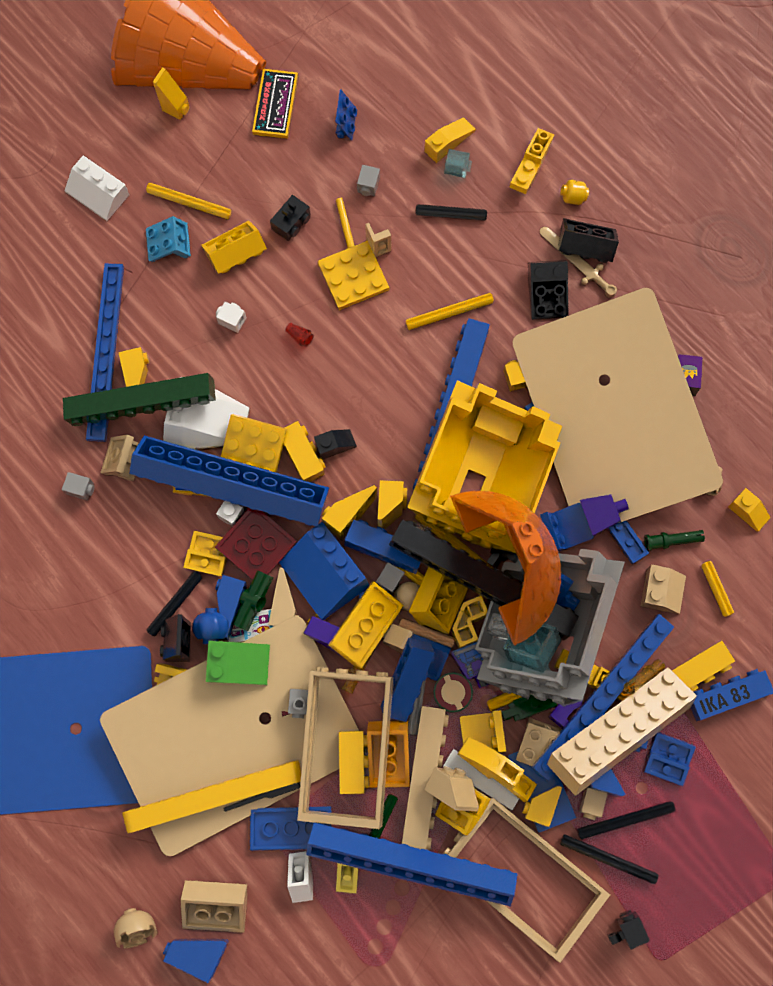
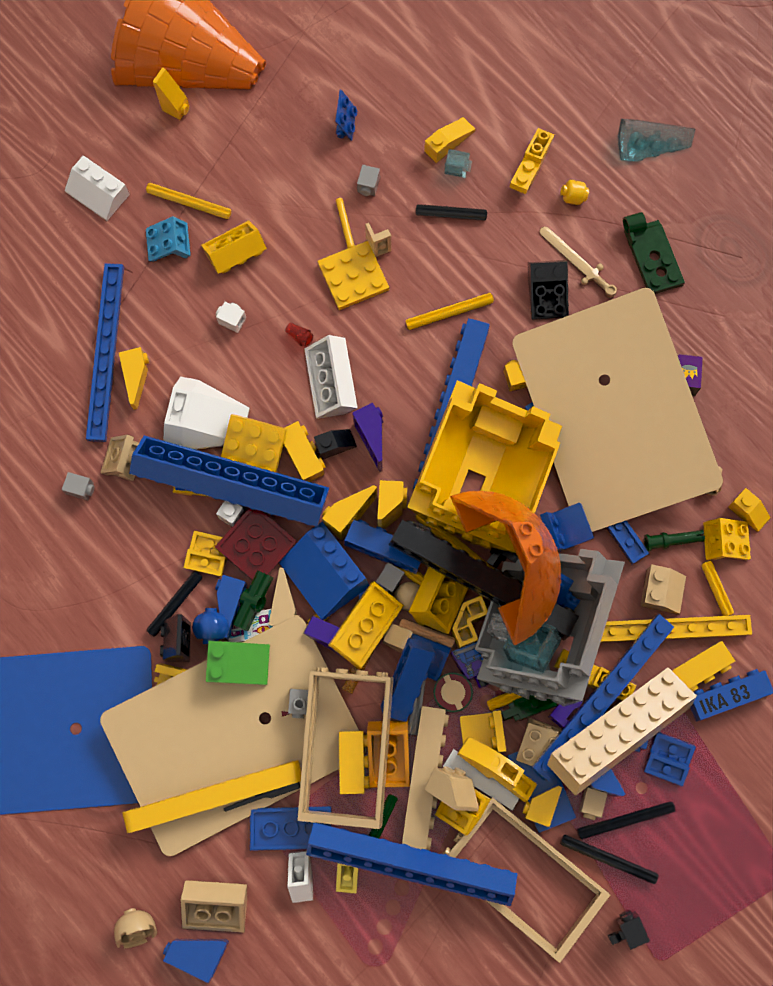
dark green brick [63,373,216,426] -> none
tile [252,69,298,139] -> none
black brick [270,194,311,241] -> none
black slope [558,218,619,263] -> none
dark purple torso [580,494,629,536] -> none
clear yellow pin [624,659,665,695] -> none
none -> white slope [304,335,358,419]
none -> dark purple slope [352,403,384,472]
none -> yellow plate [600,615,752,643]
none -> clear light blue wedge [617,119,695,161]
none -> dark green hinge [623,212,685,294]
none -> yellow bracket [703,518,751,561]

